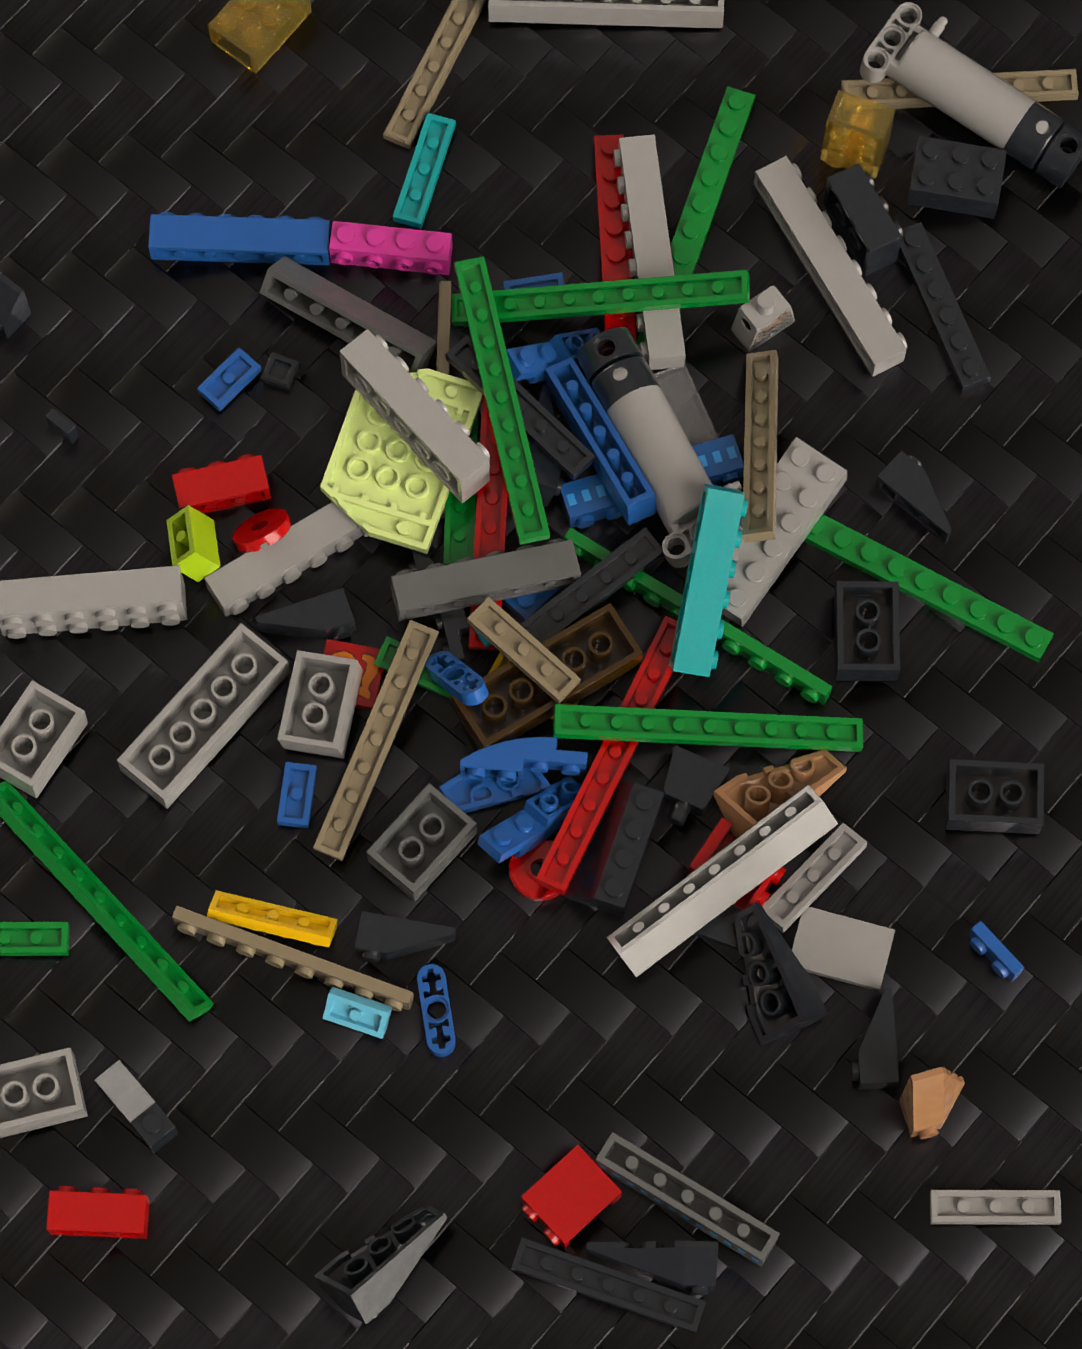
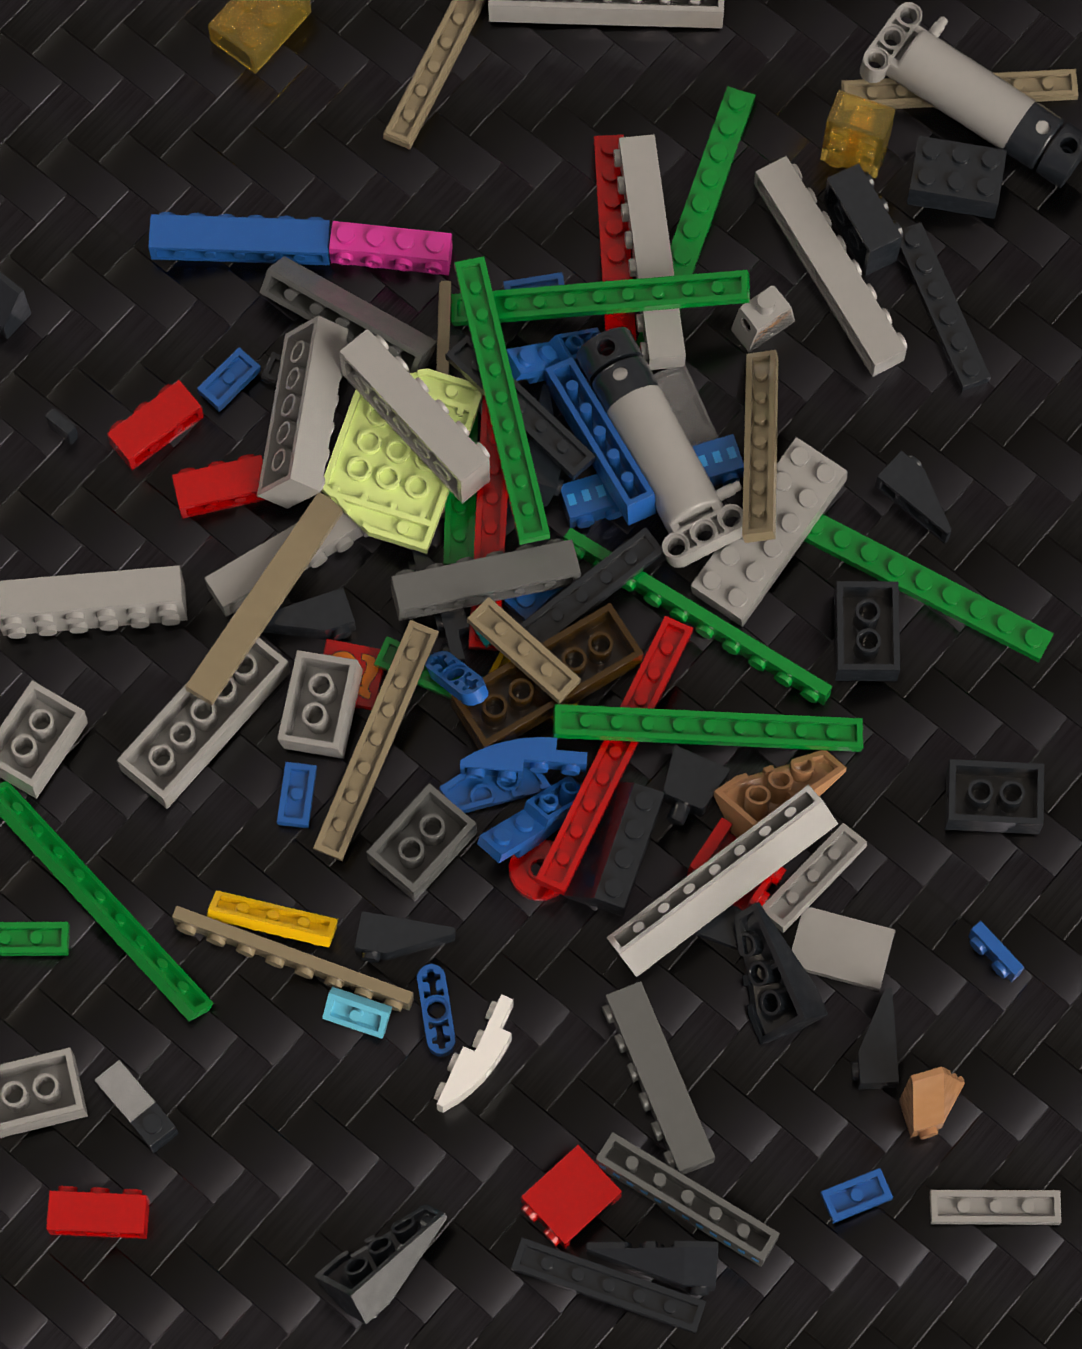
lime brick [166,505,220,582] -> none
red tile [232,508,291,553] -> none
teal plate [393,113,456,229] -> none
teal brick [669,484,748,677] -> none
none -> red brick [107,380,204,470]
none -> dark tan tile [185,492,344,705]
none -> light grey brick [257,315,348,509]
none -> white slope [434,994,513,1112]
none -> dark grey brick [602,981,715,1175]
none -> blue plate [820,1168,893,1223]

